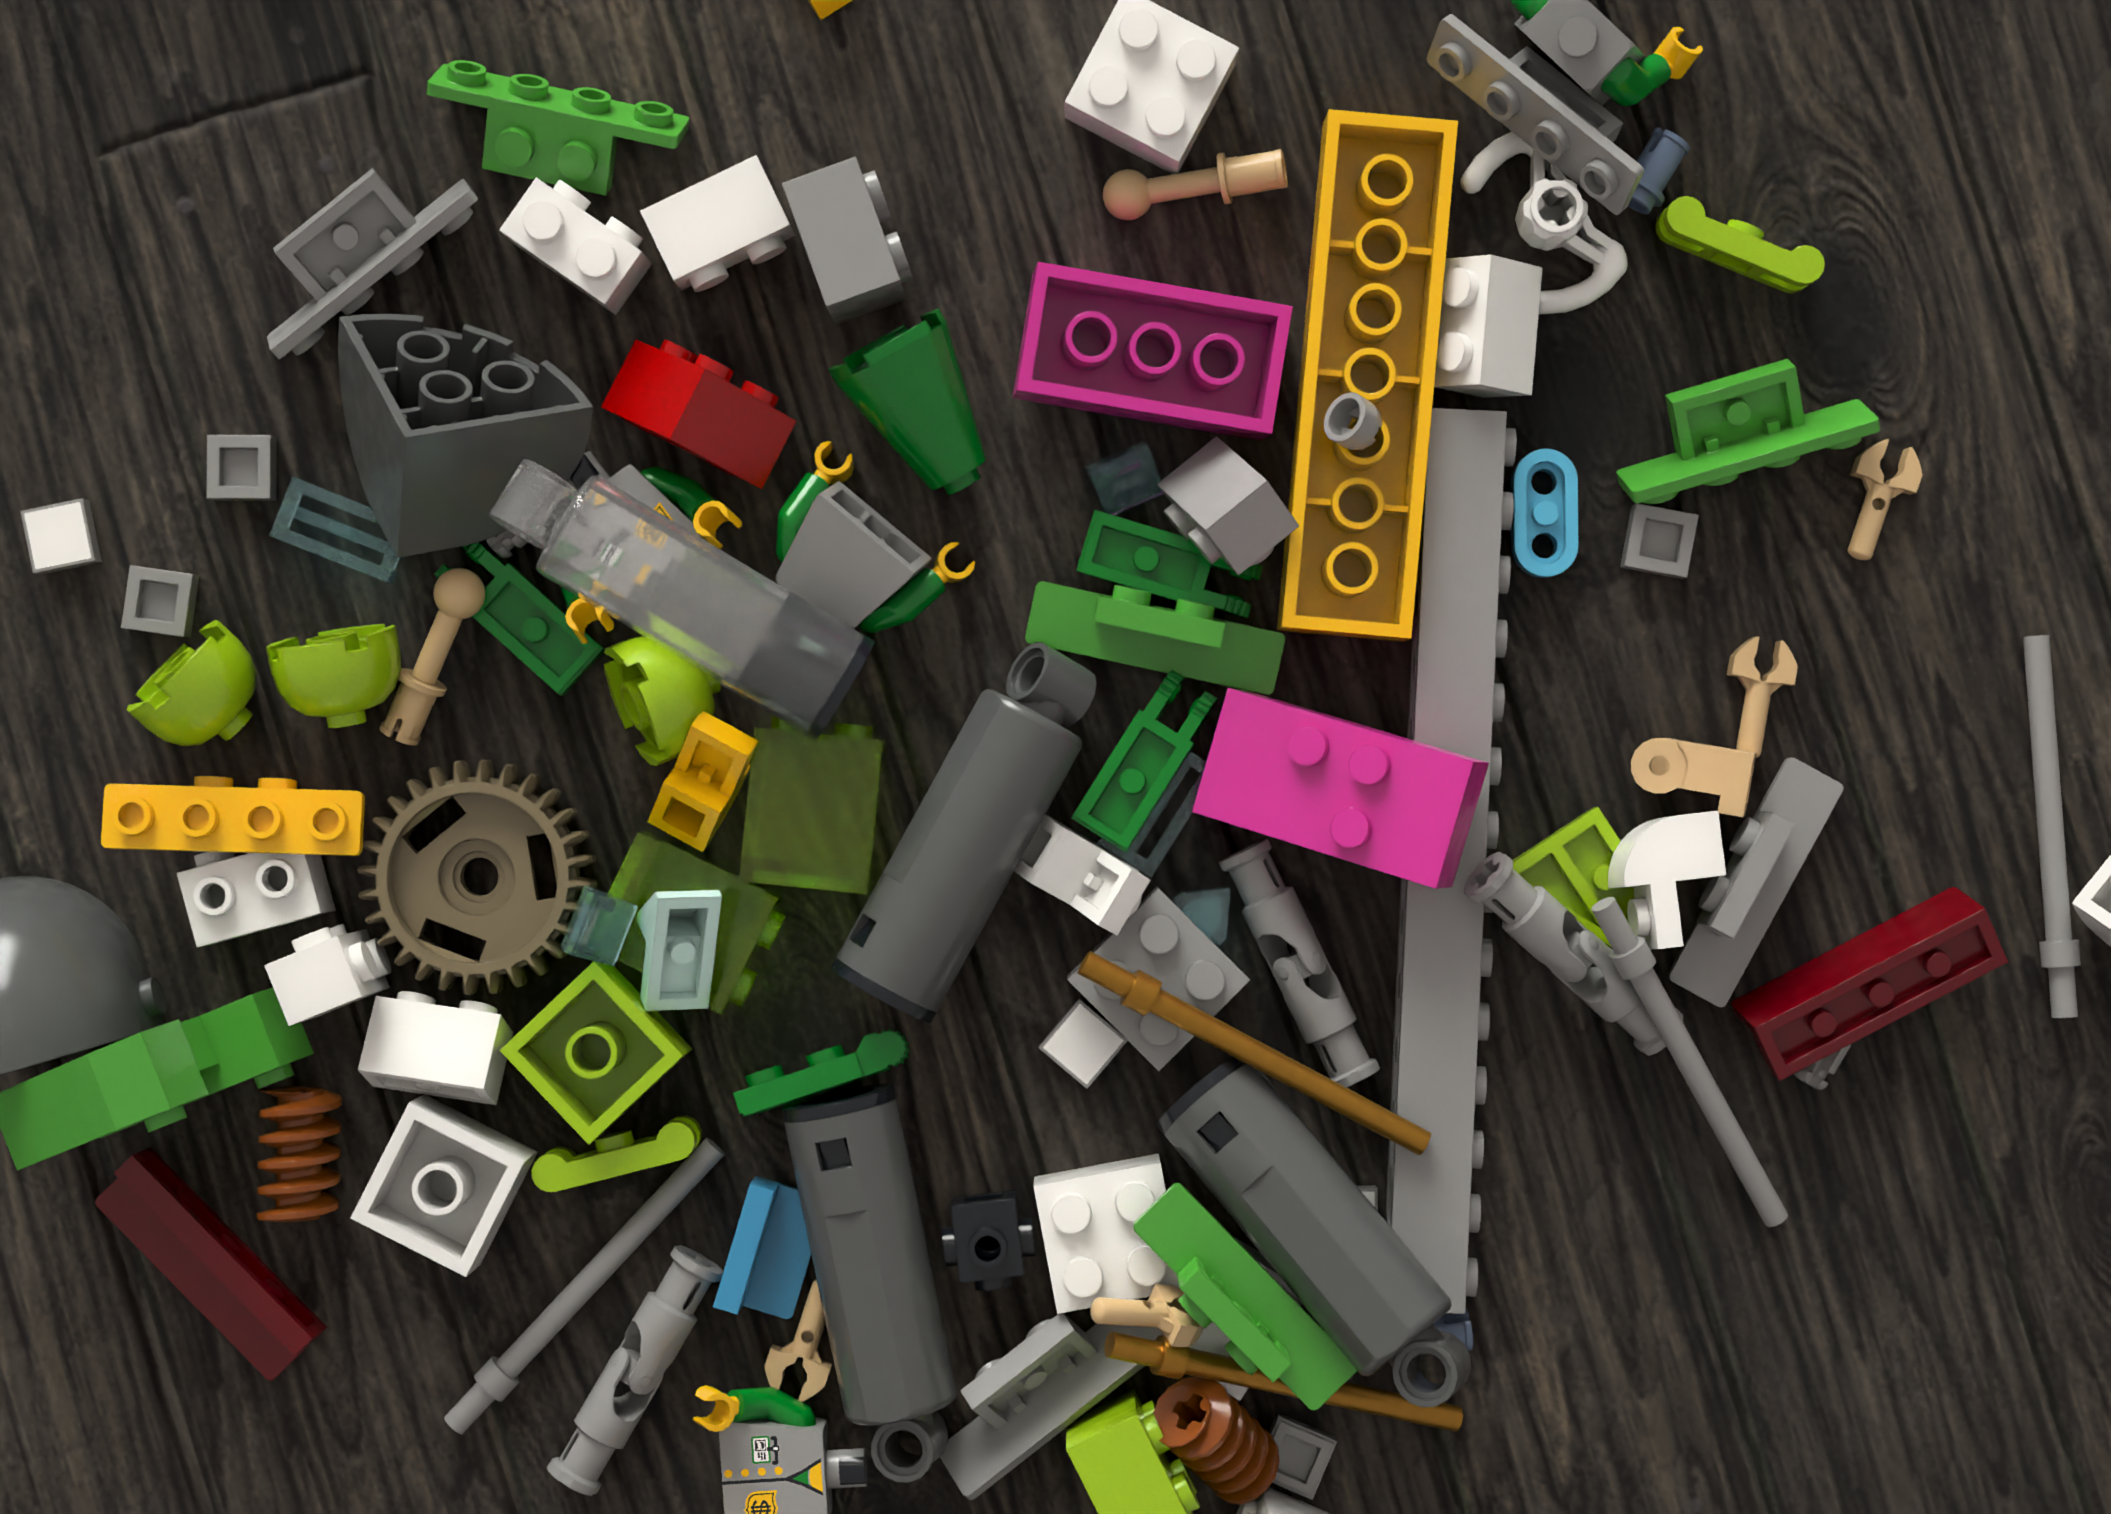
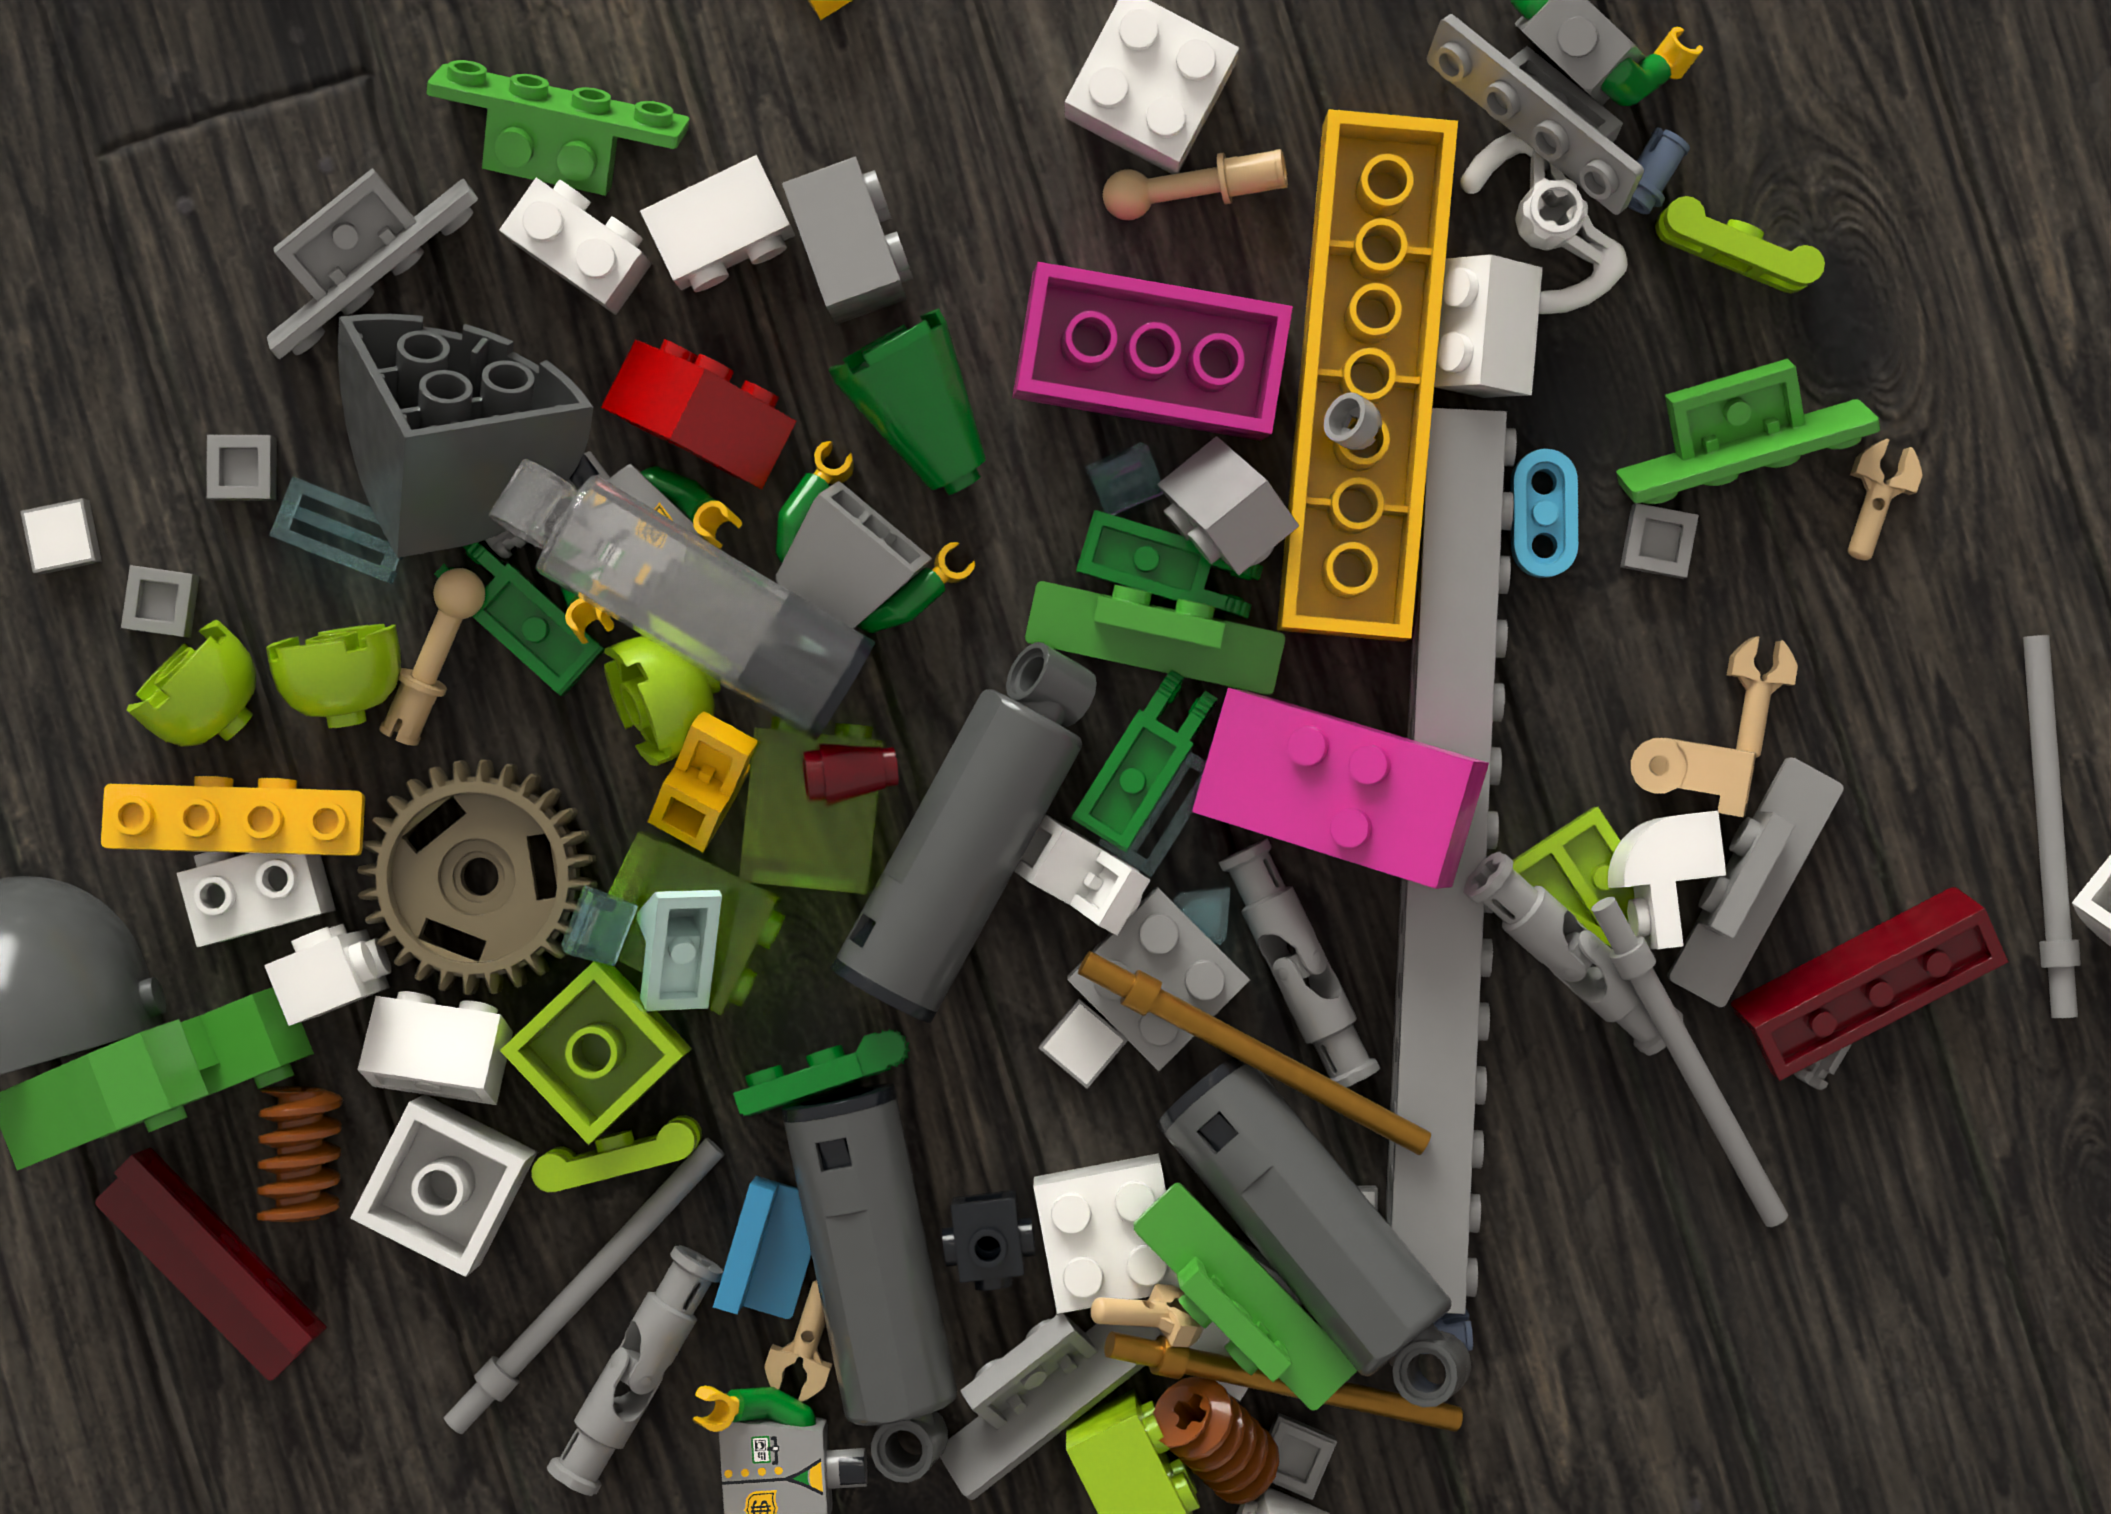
none -> dark red cone [801,743,899,807]

